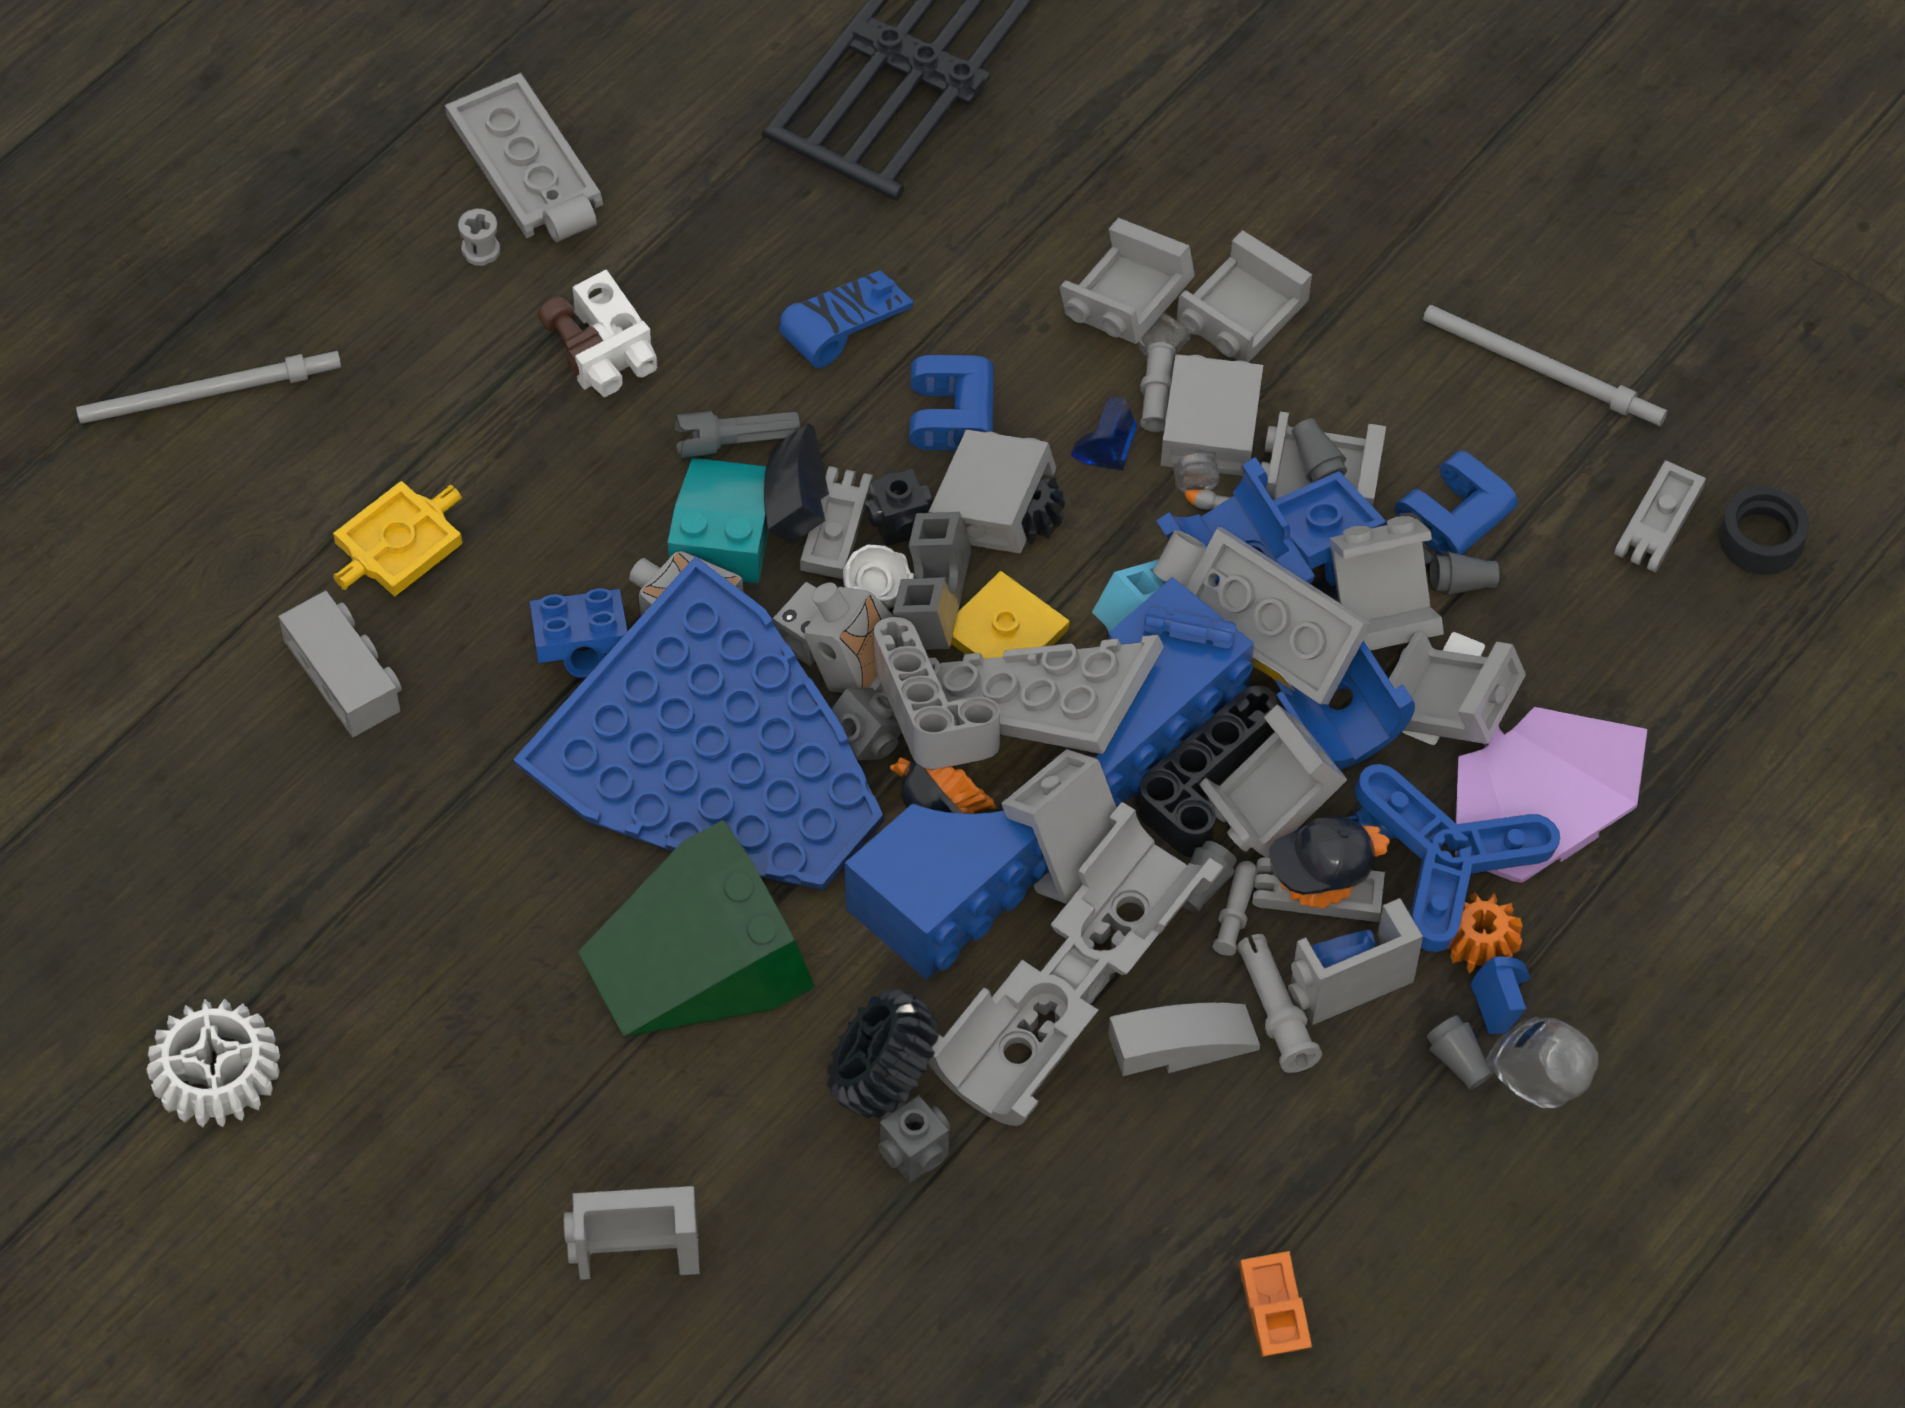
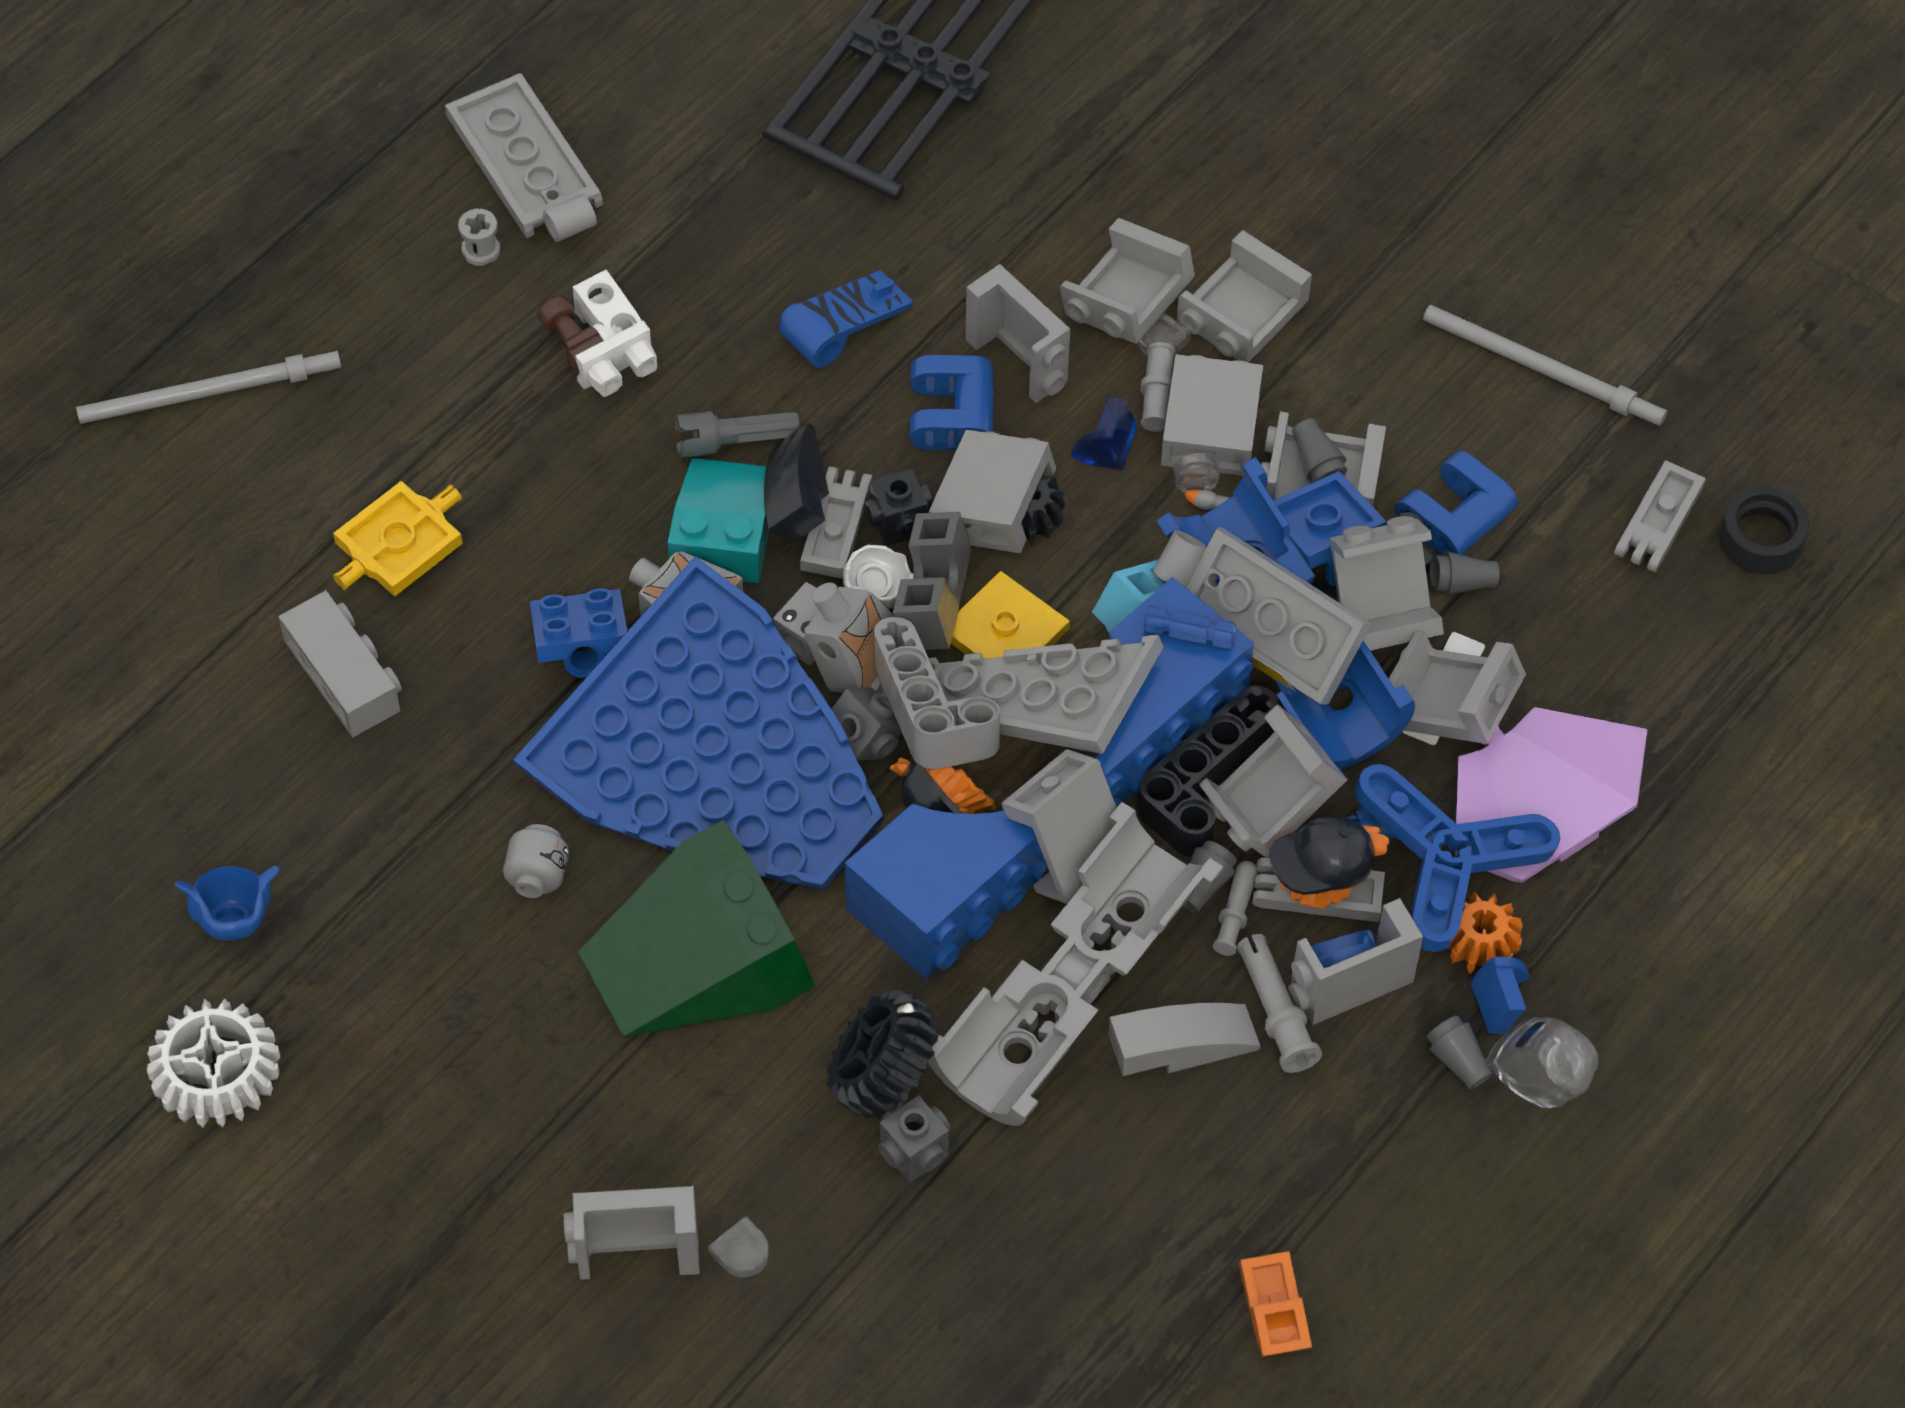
none -> blue hair [175,866,280,941]
none -> light grey head [503,824,569,898]
none -> clear tile [709,1216,769,1278]
none -> light grey panel [966,264,1070,403]

